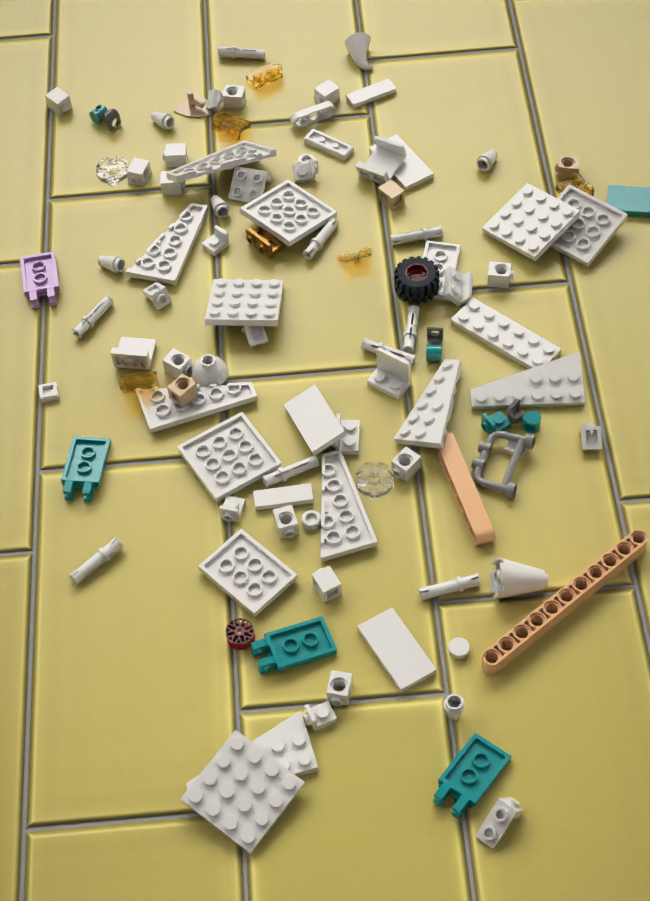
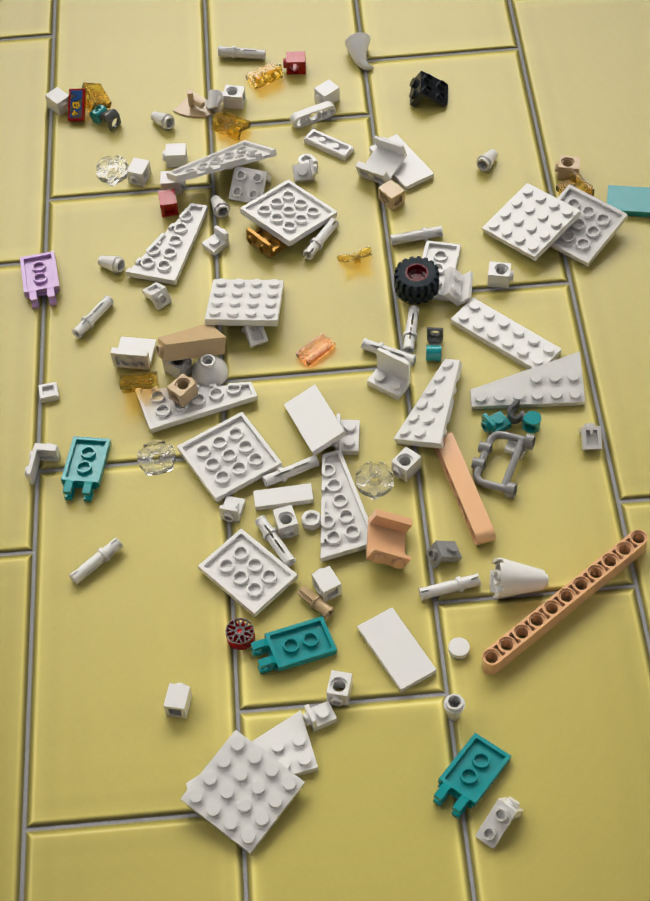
white tile [346,79,396,108] -> none
none -> white bracket [25,443,60,485]
none -> tile [68,88,86,122]
none -> clear yellow bracket [82,82,112,113]
none -> clear plate [137,440,176,476]
none -> tan slope [156,324,226,362]
none -> brick [158,189,179,217]
none -> white brick [163,683,192,719]
none -> white pin [255,515,296,567]
none -> brick [283,51,306,75]
none -> clear orange tile [296,333,335,367]
none -> tan axle [298,586,334,619]
none -> light nougat panel [366,509,412,569]
none -> black bracket [409,71,448,107]
none -> light grey bracket [426,540,462,568]

